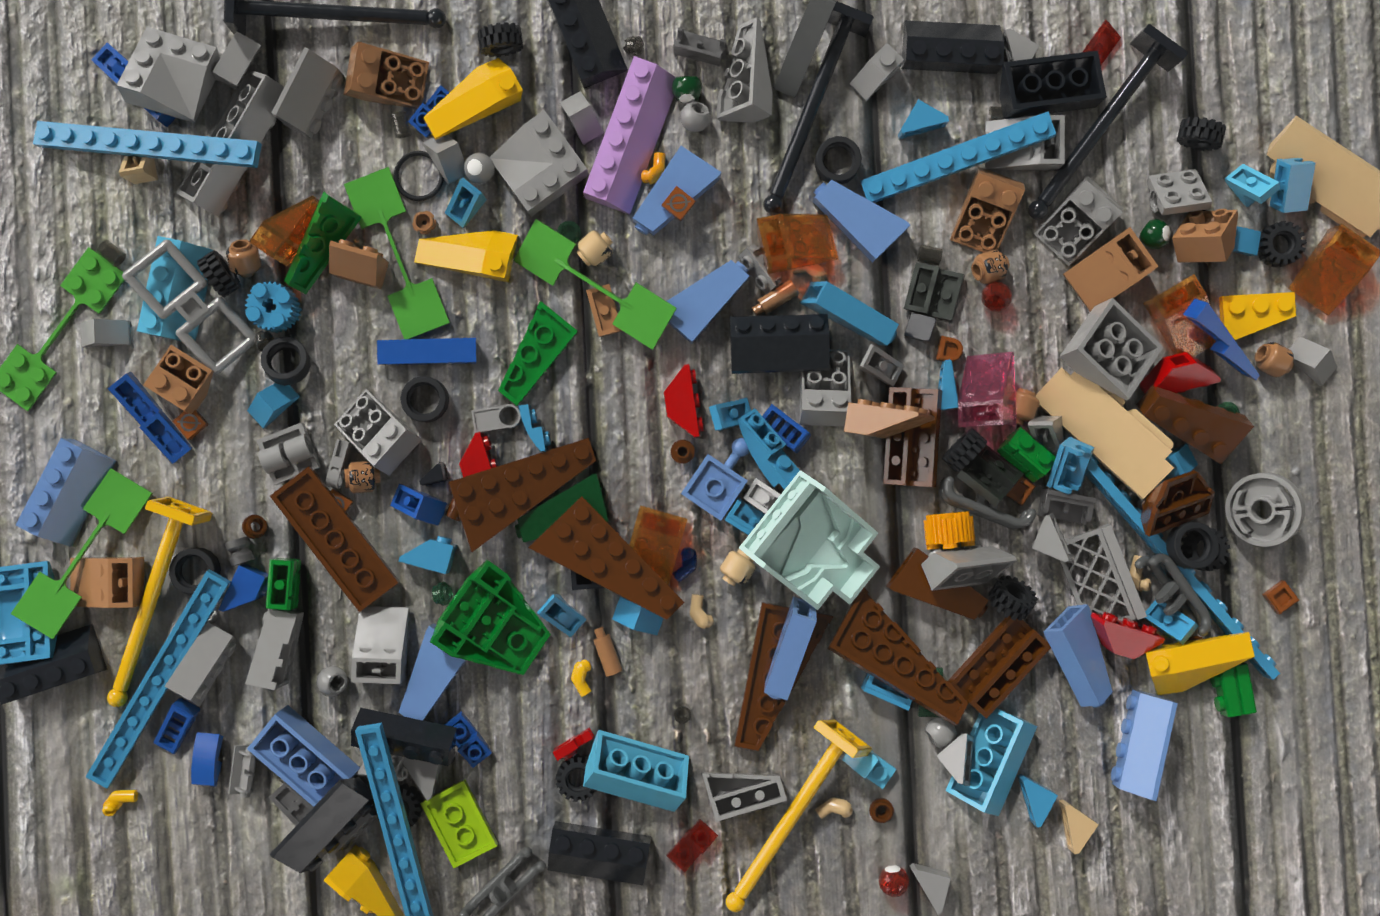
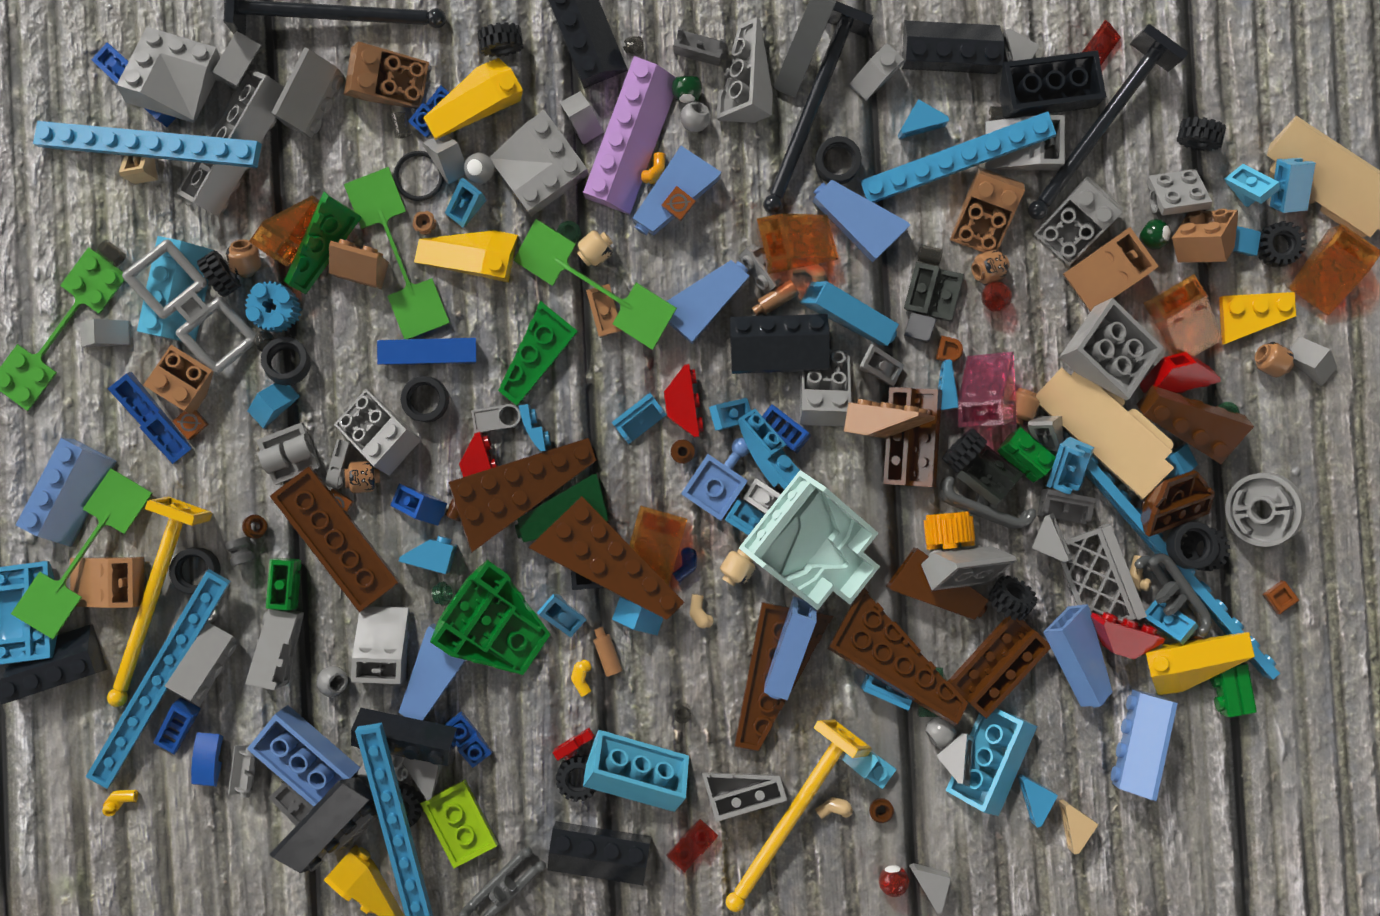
blue slope [218,564,268,612] -> none
black slope [419,462,448,486] -> none
dark orange tile [1006,477,1036,506] -> none
blue slope [1183,299,1260,380] -> none
none -> dark azure hinge [611,393,667,444]

